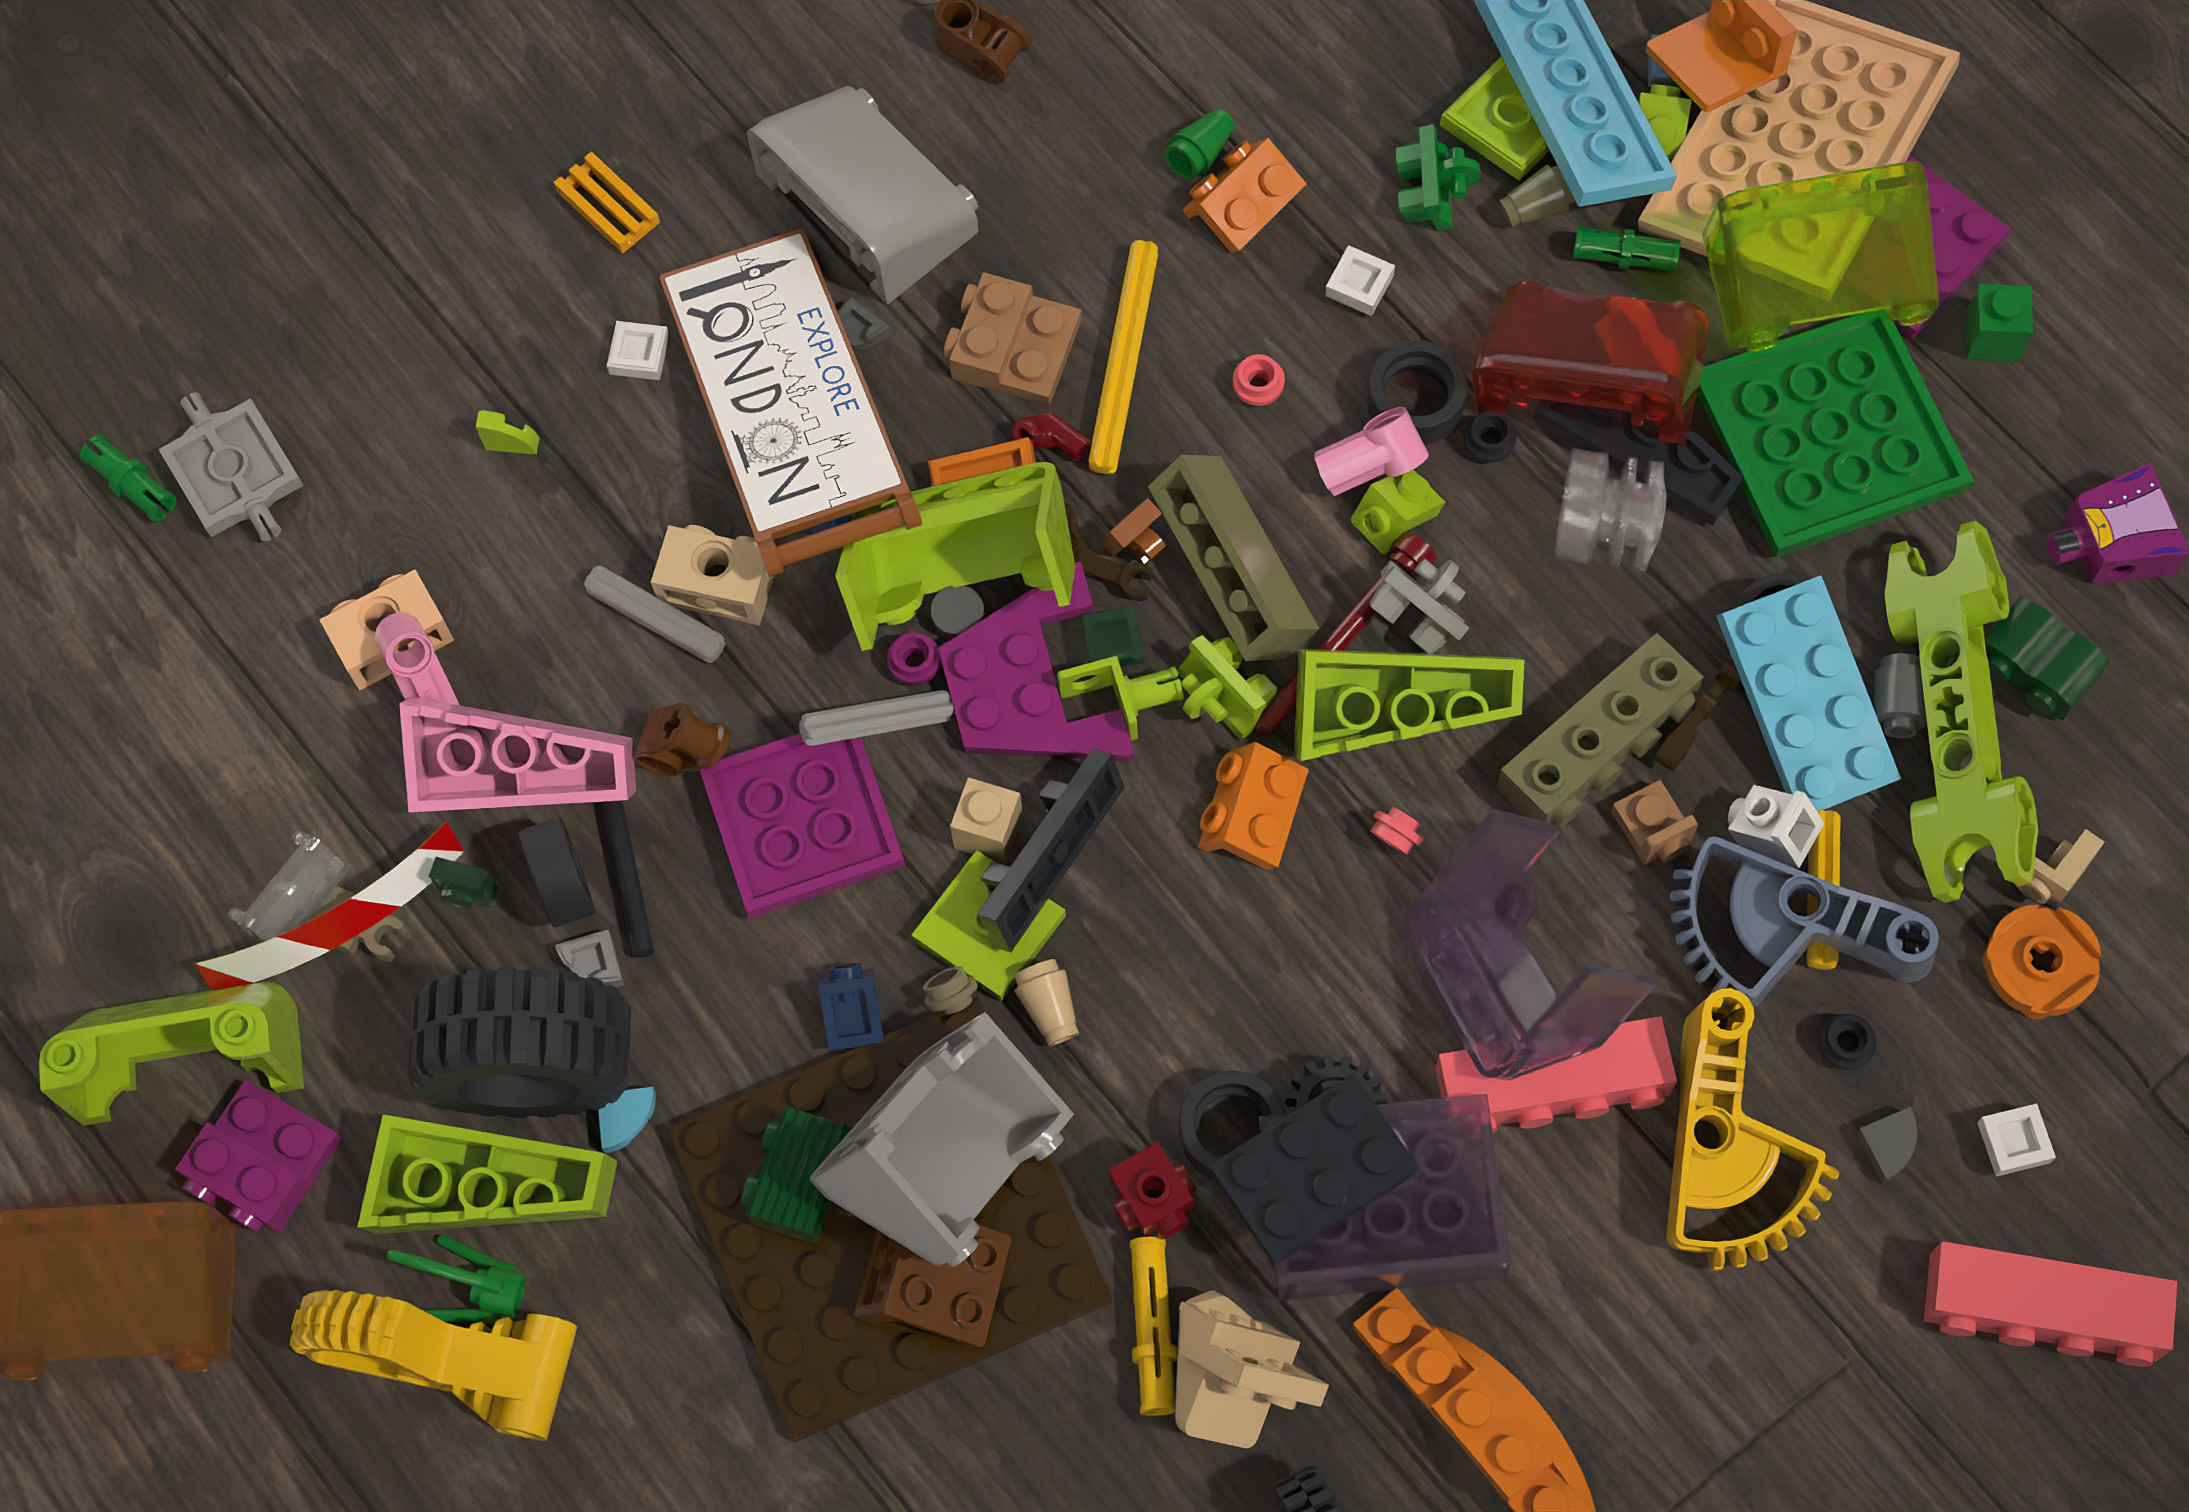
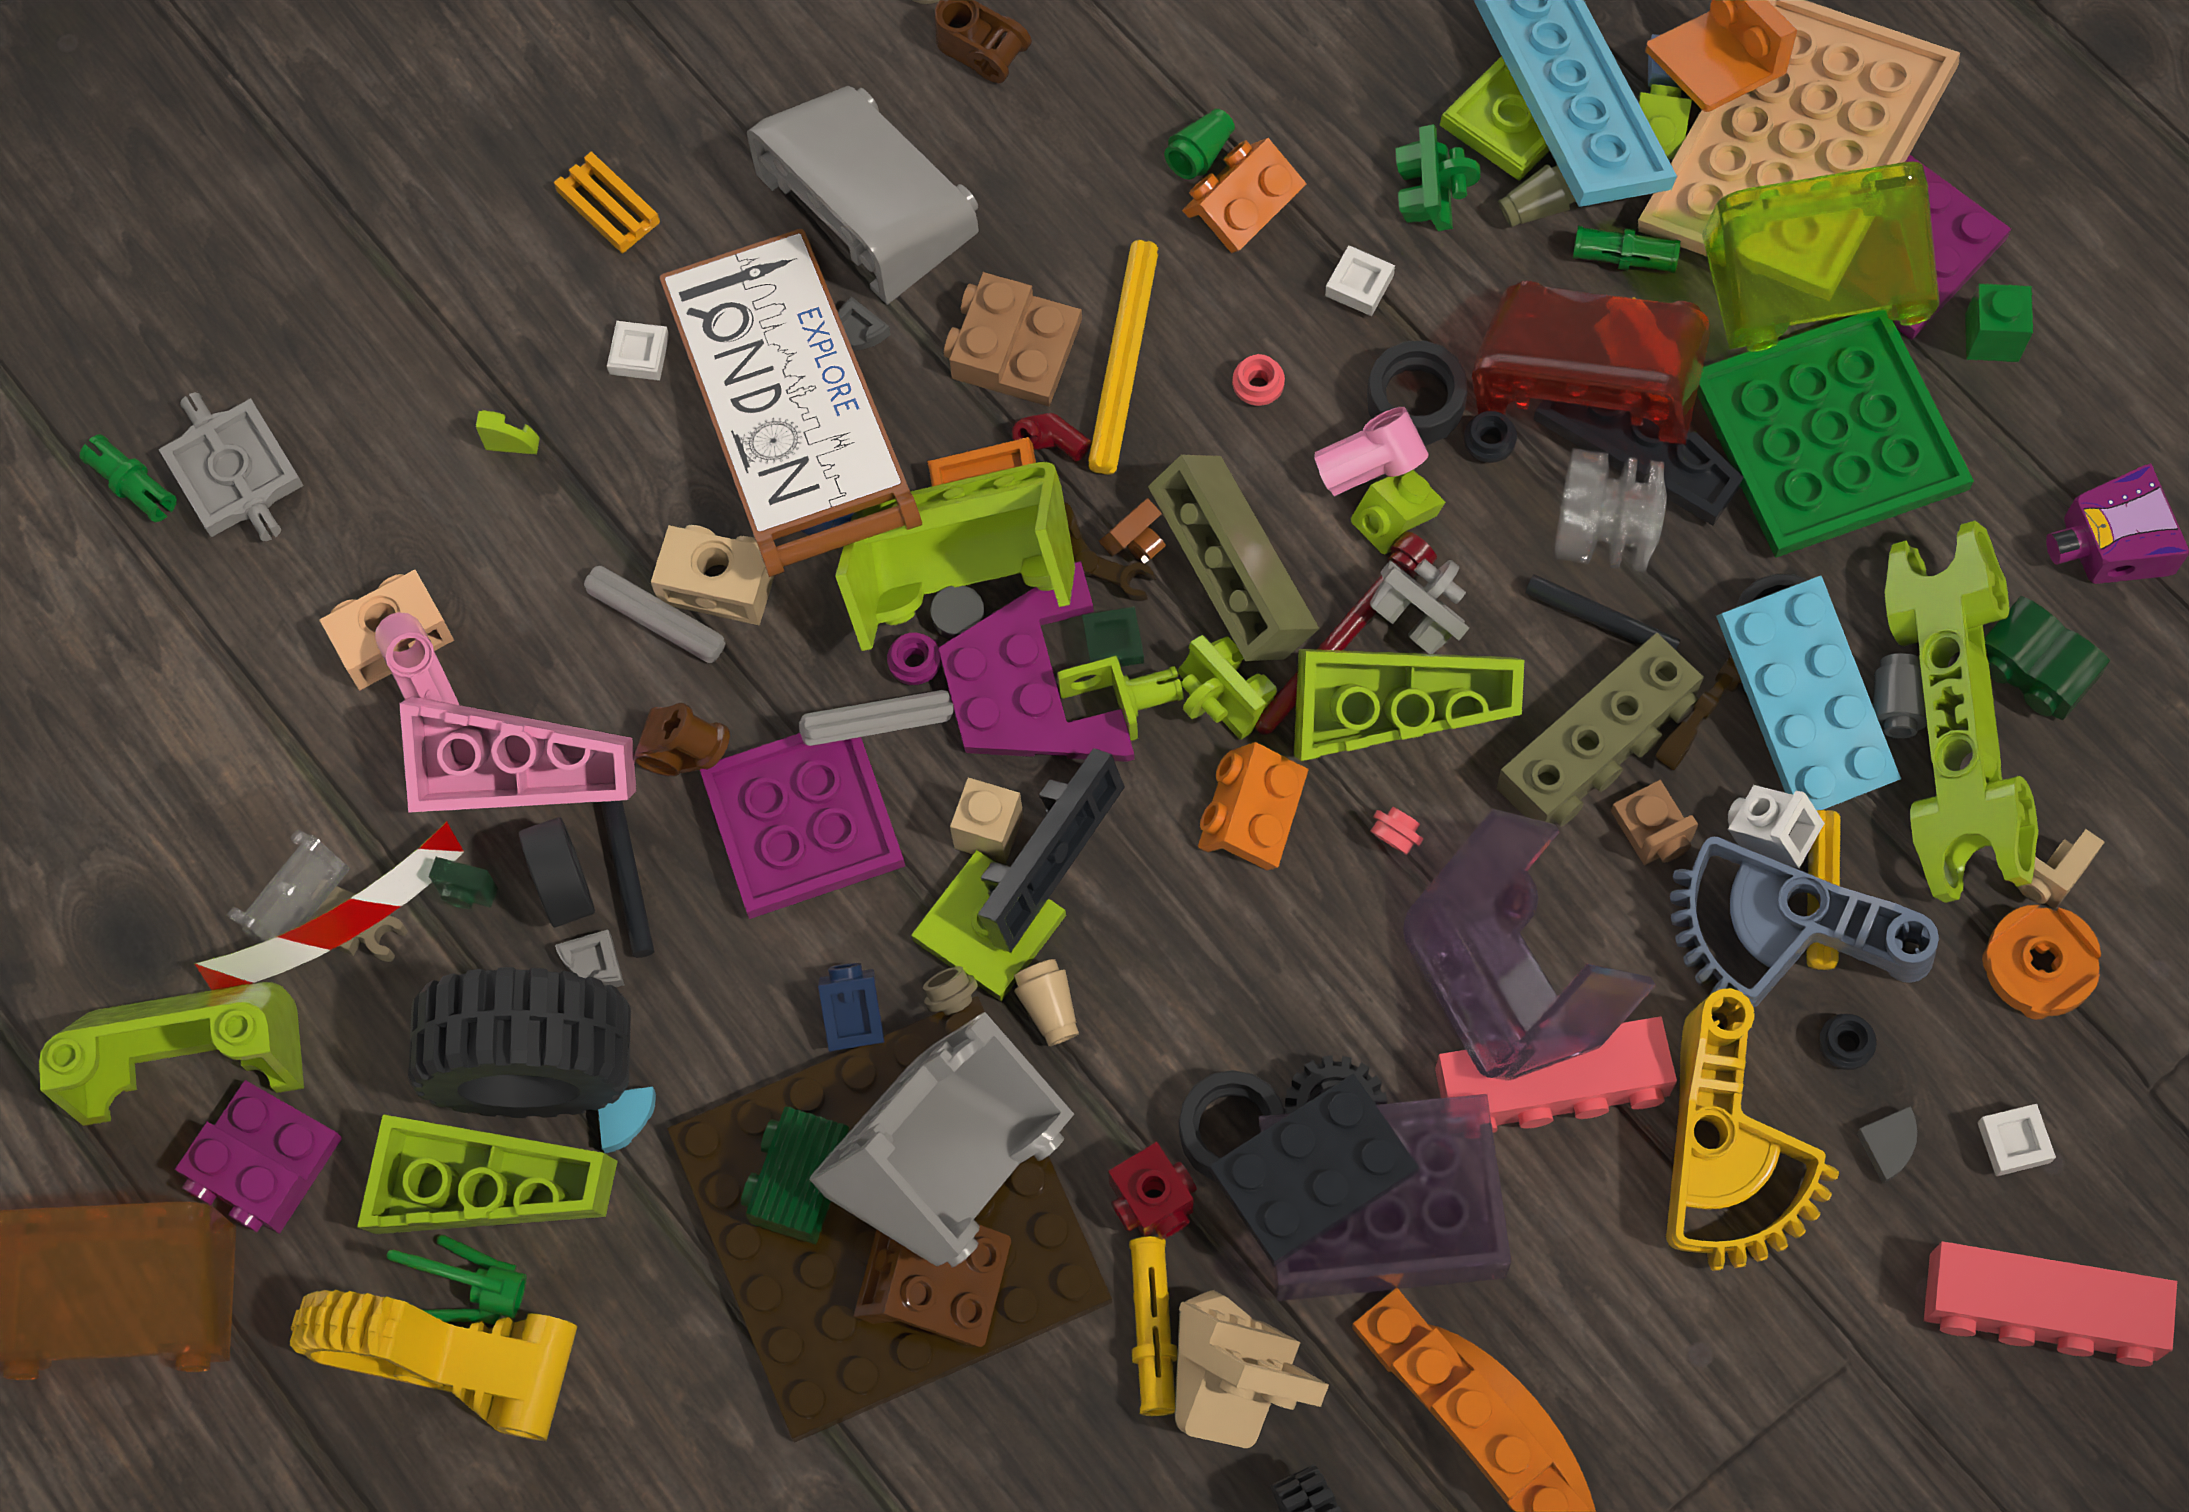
none -> black bar [1525,574,1681,651]

